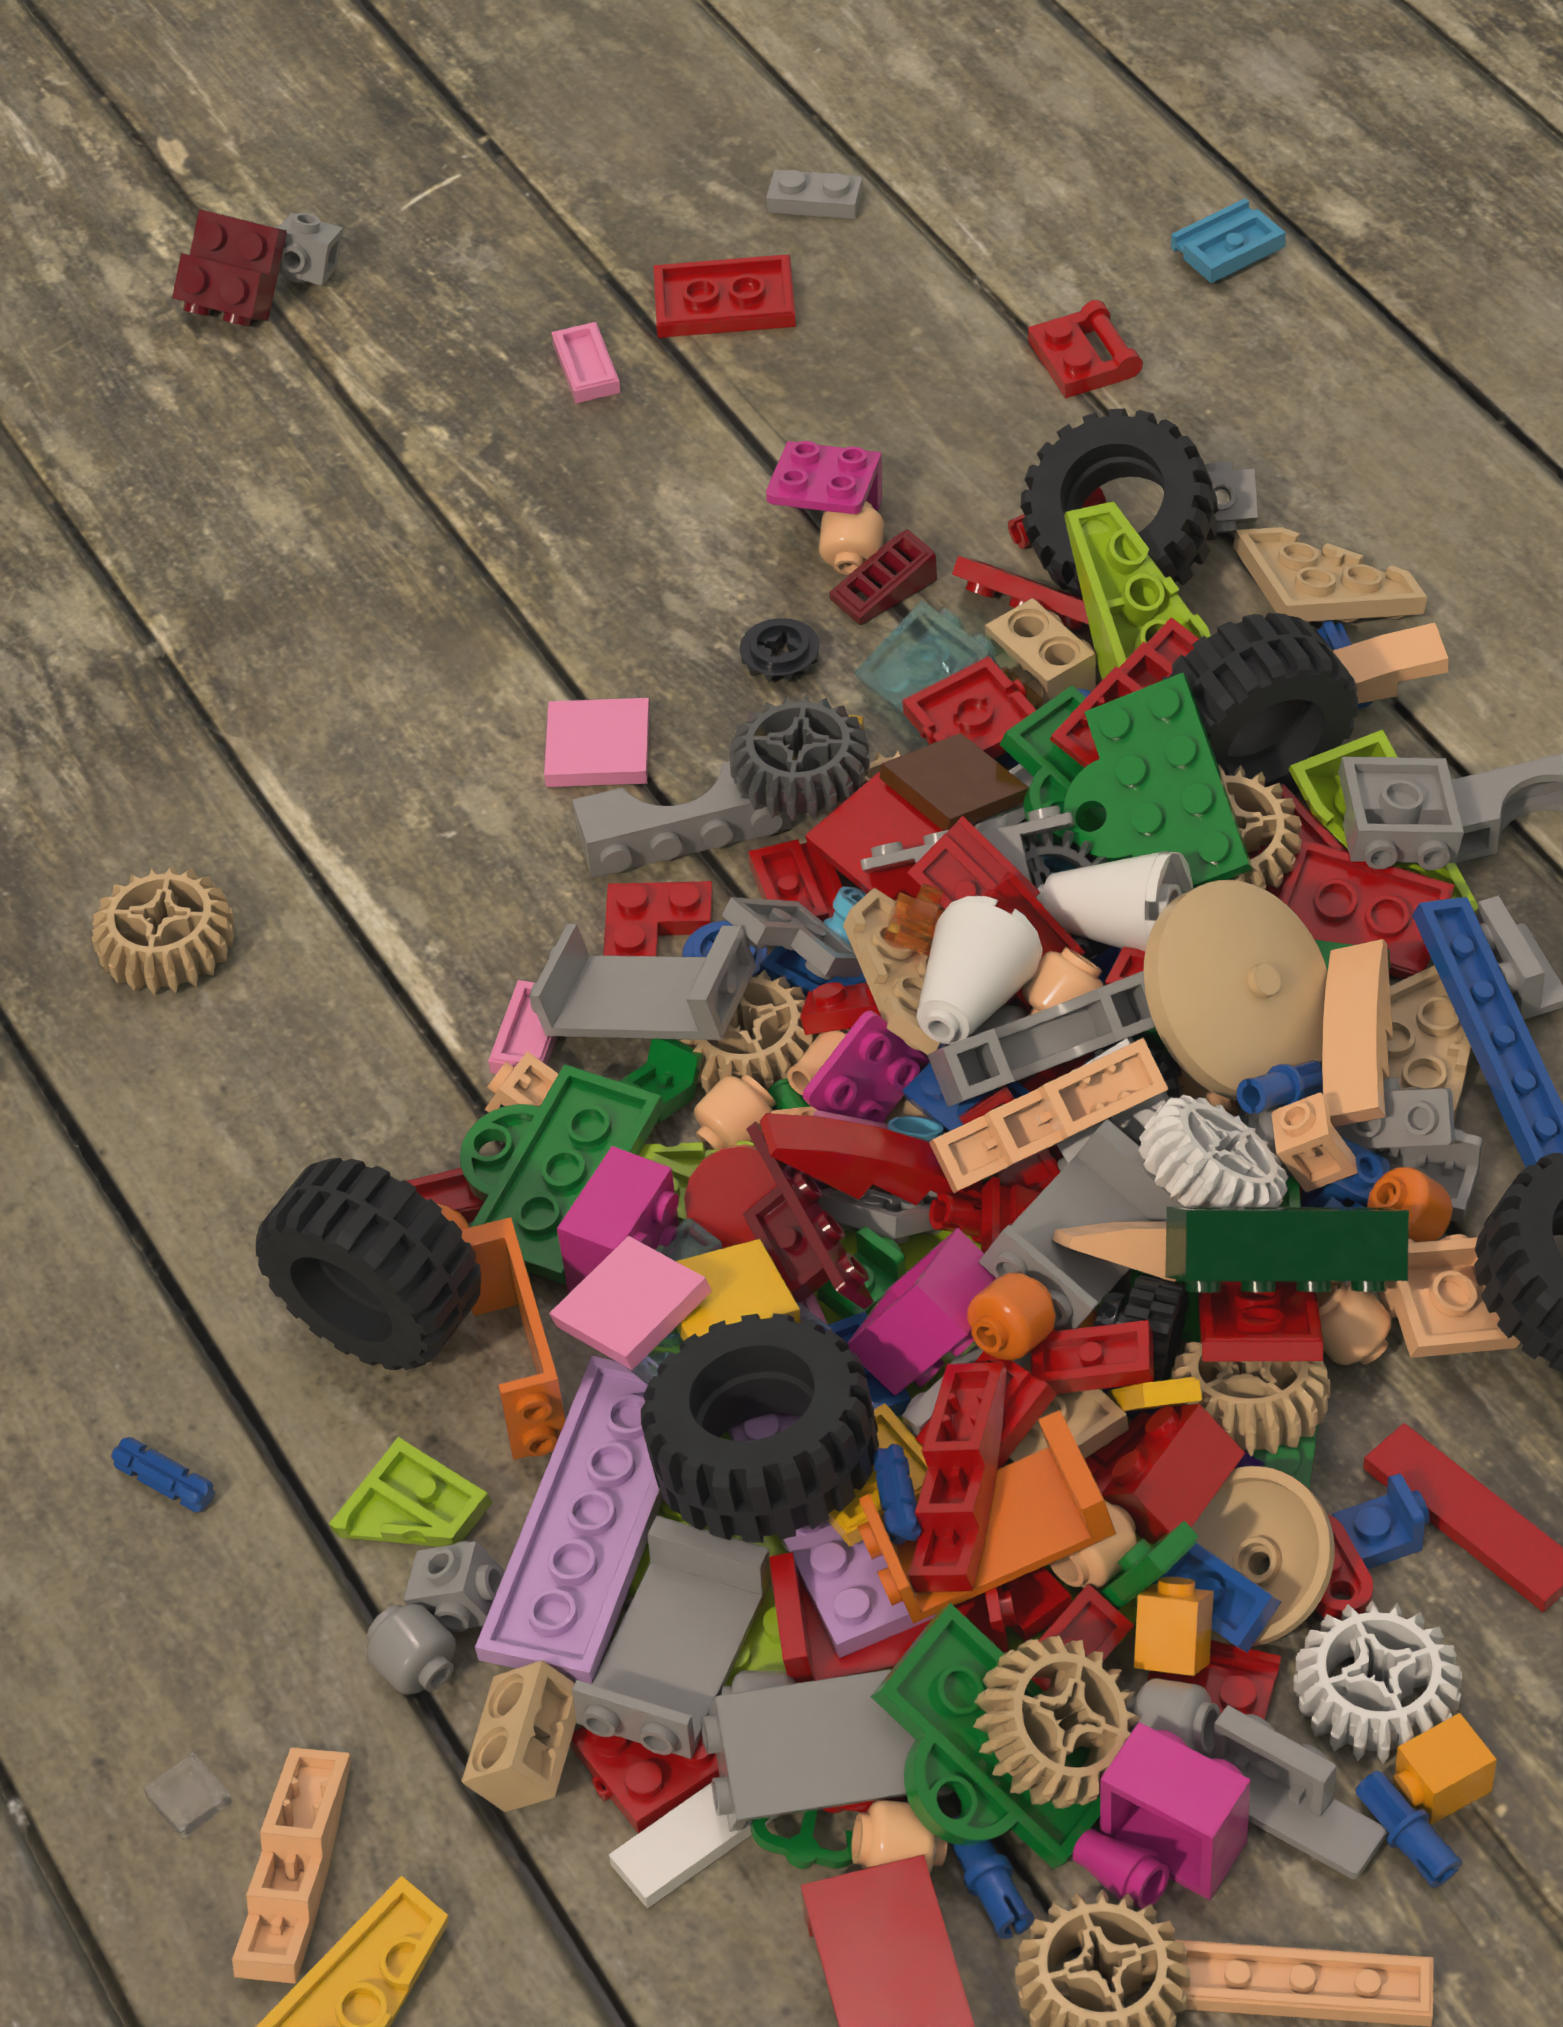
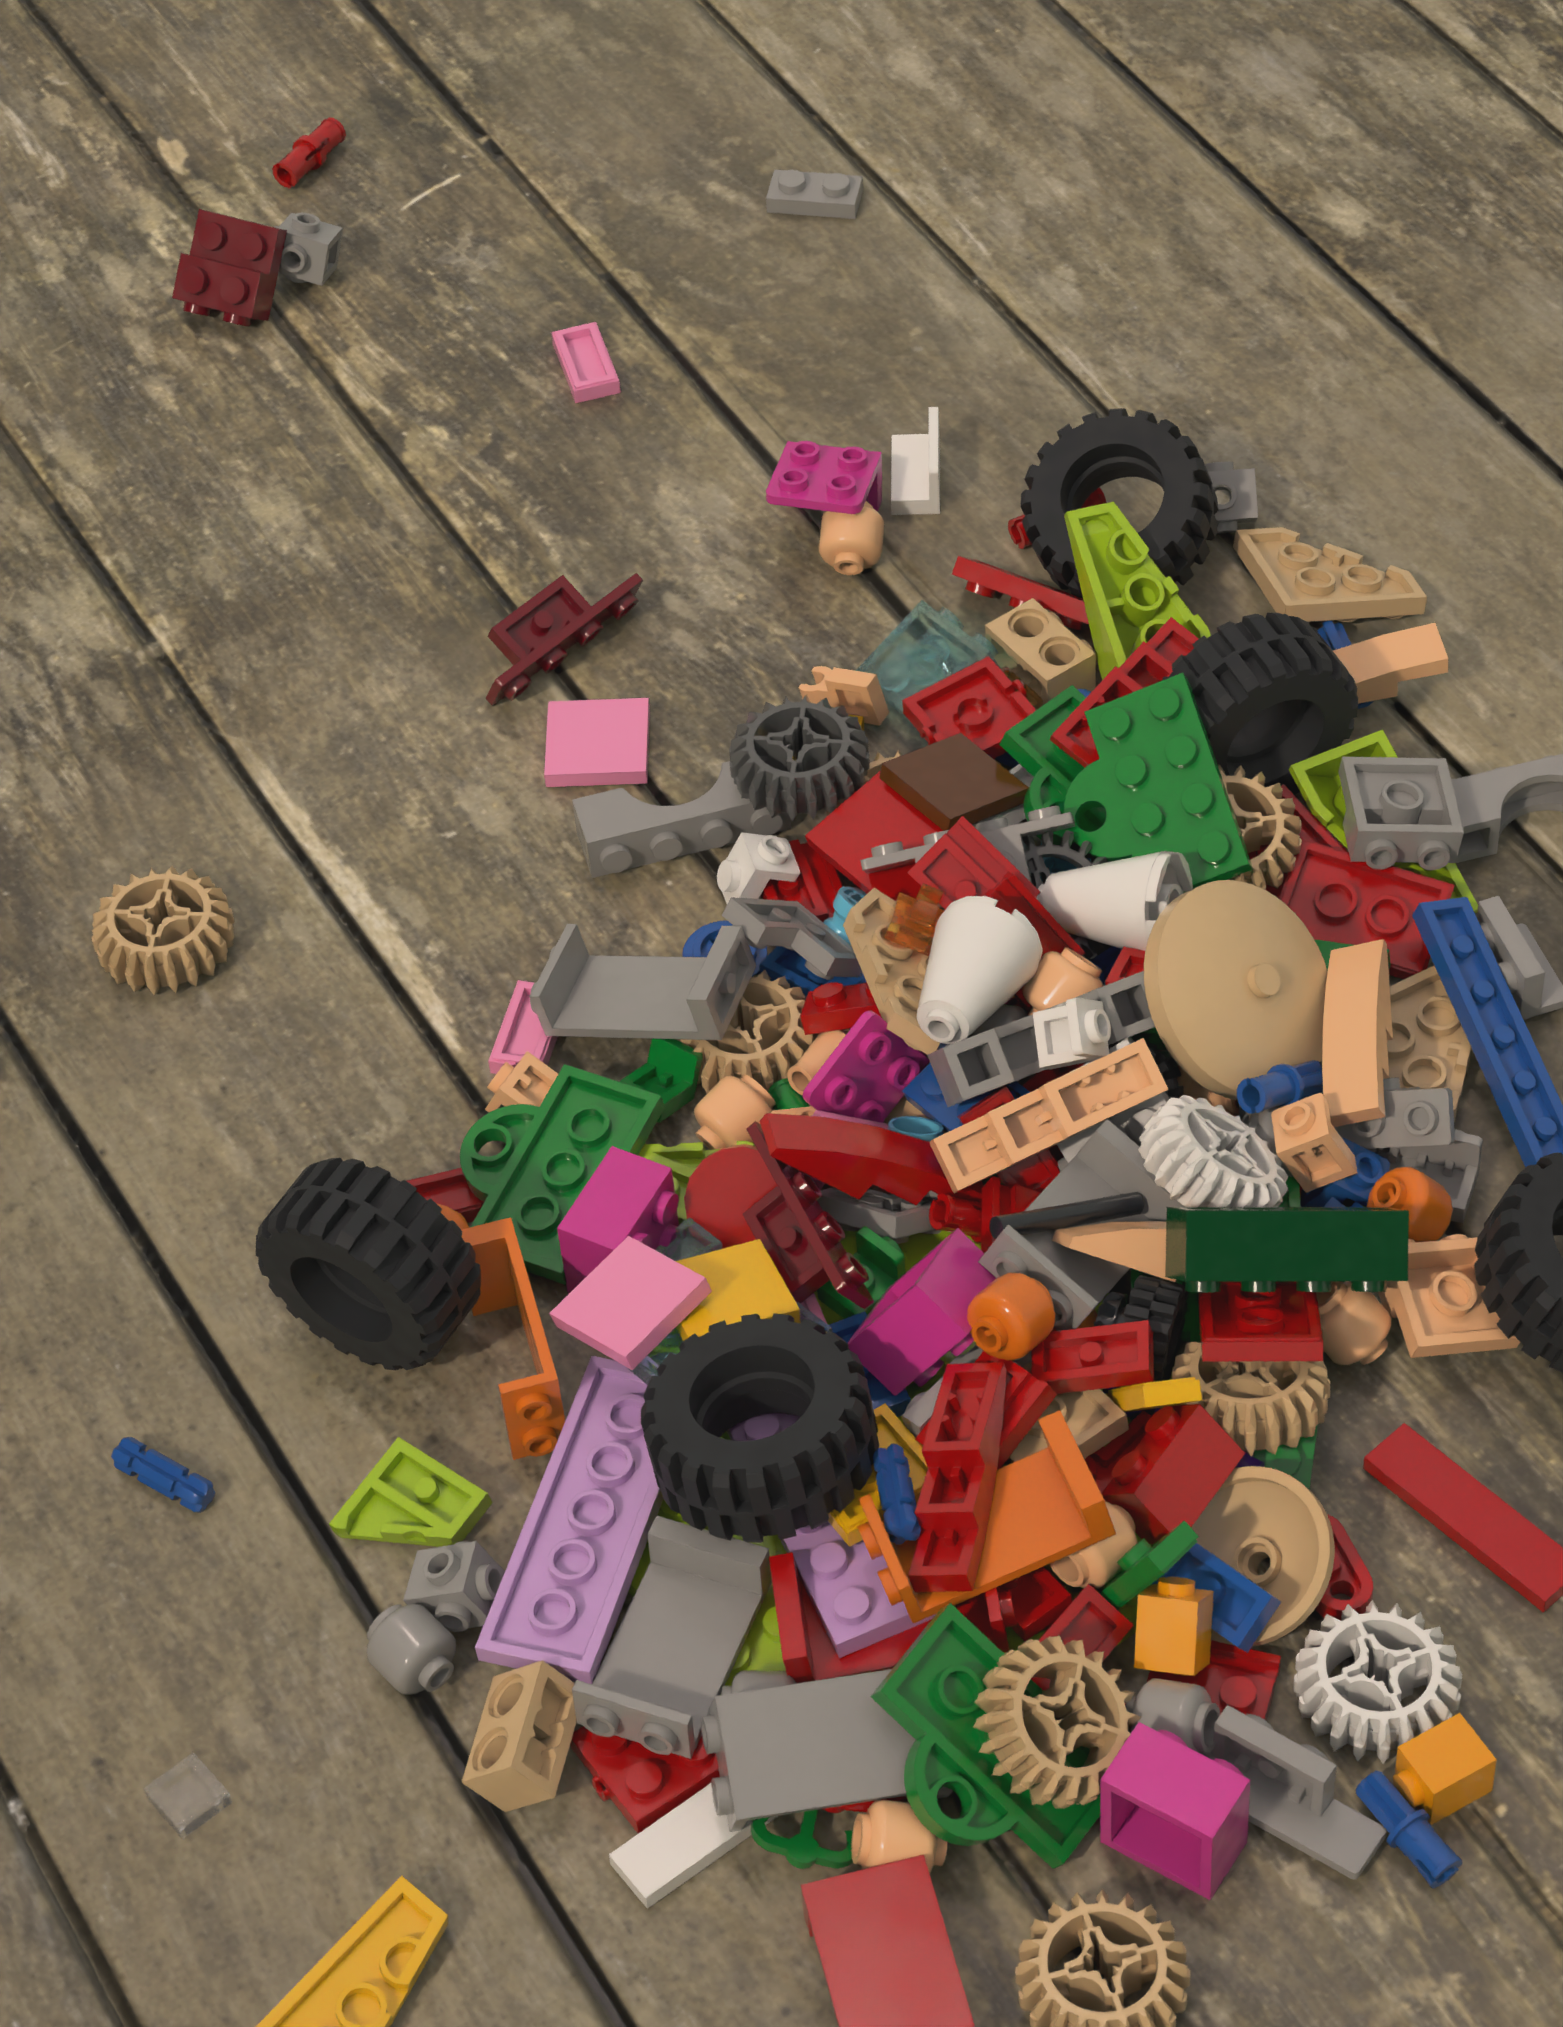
light nougat slope [232,1747,351,1984] -> none
red plate [603,881,713,956] -> none
red tile [653,254,796,338] -> none
black gear [740,618,820,683] -> none
dark red slope [829,529,937,625] -> none
blue pin [950,1815,1034,1939] -> none
red plate [1028,300,1143,399] -> none
dark pink cone [1073,1829,1170,1910] -> none
dark azure plate [1171,198,1286,283] -> none
light nougat tile [1174,1940,1433,2027] -> none
blue bracket [1332,1473,1430,1569] -> none
none -> red pin [272,117,346,188]
none -> dark red bracket [485,573,643,706]
none -> white bracket [716,832,800,904]
none -> light nougat plate [798,666,890,726]
none -> white panel [891,407,940,515]
none -> black bar [989,1192,1144,1239]
none -> white bracket [1033,997,1111,1069]

